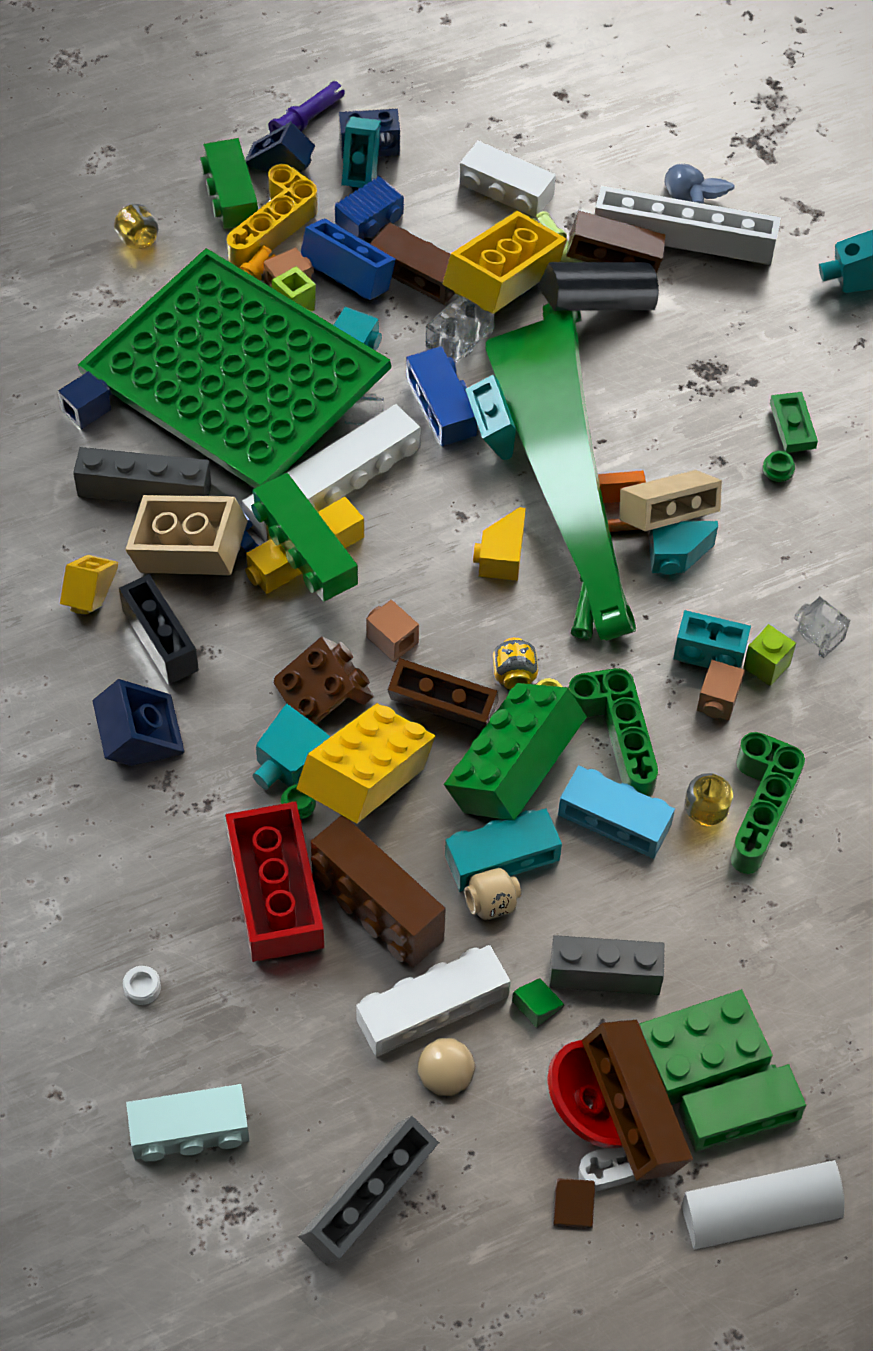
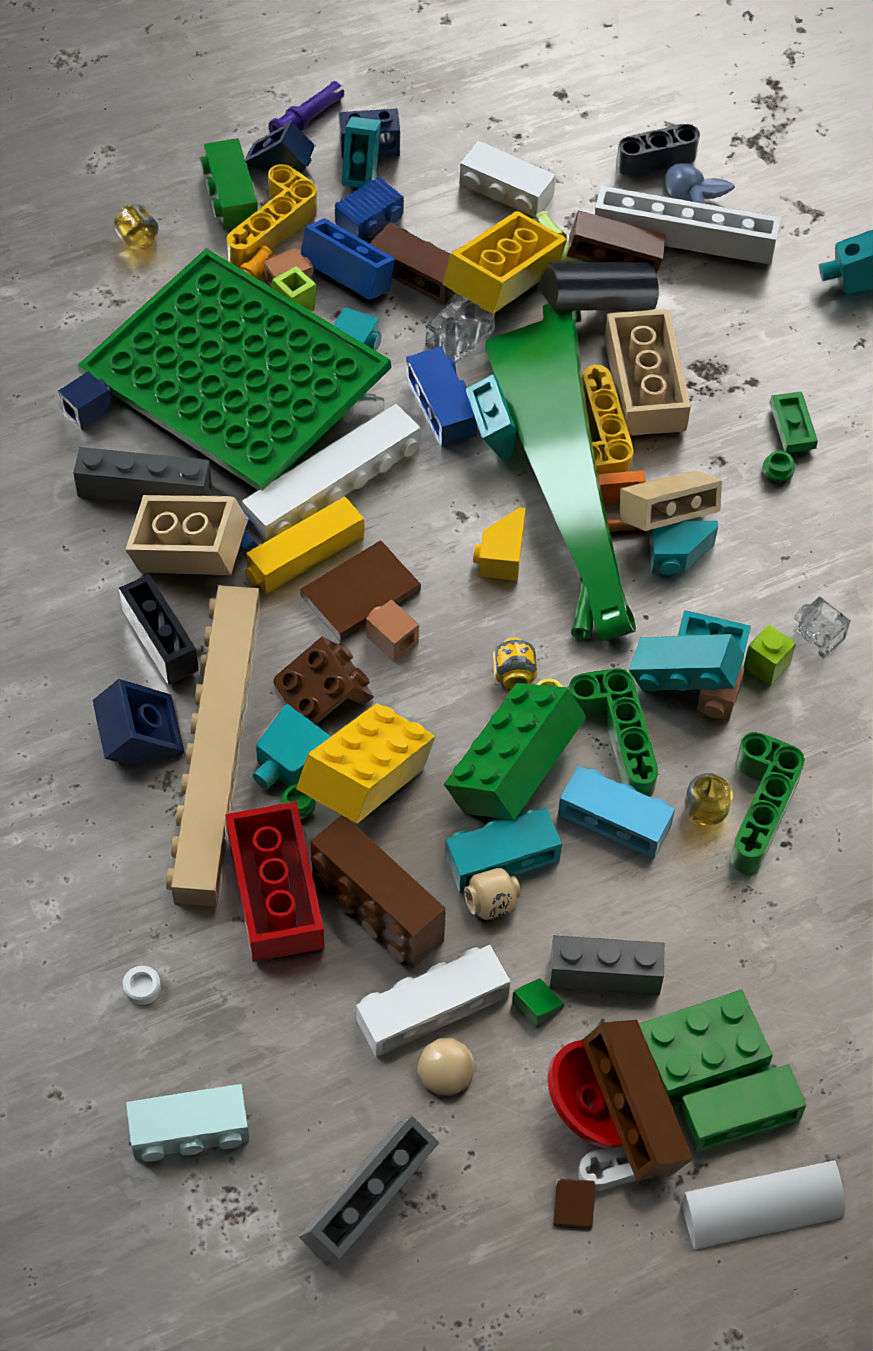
yellow slope [60,555,119,614] -> none
green brick [251,472,358,602] -> none
reddish brown brick [387,658,499,730] -> none
none -> tan brick [166,585,260,907]
none -> reddish brown tile [300,540,421,640]
none -> yellow beam [582,365,634,474]
none -> tan brick [604,309,691,435]
none -> black beam [616,123,700,176]
none -> teal brick [628,634,745,691]

